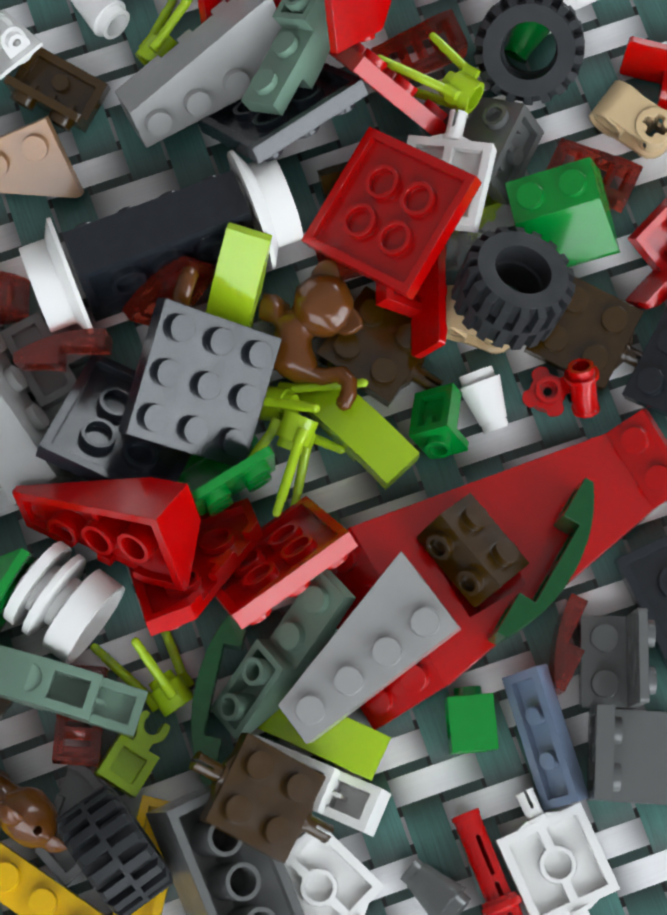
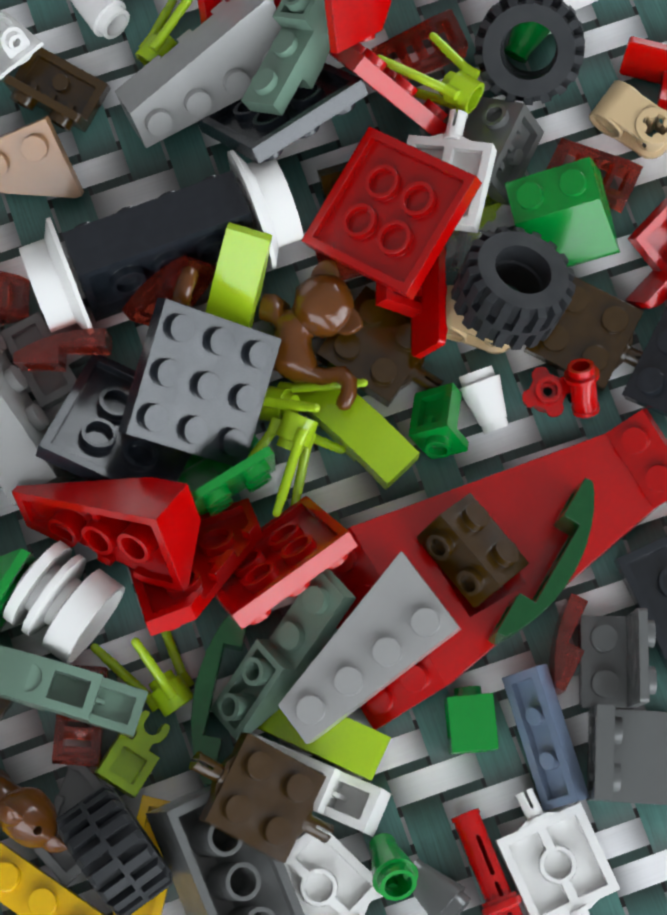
none -> green cone [369,833,418,901]

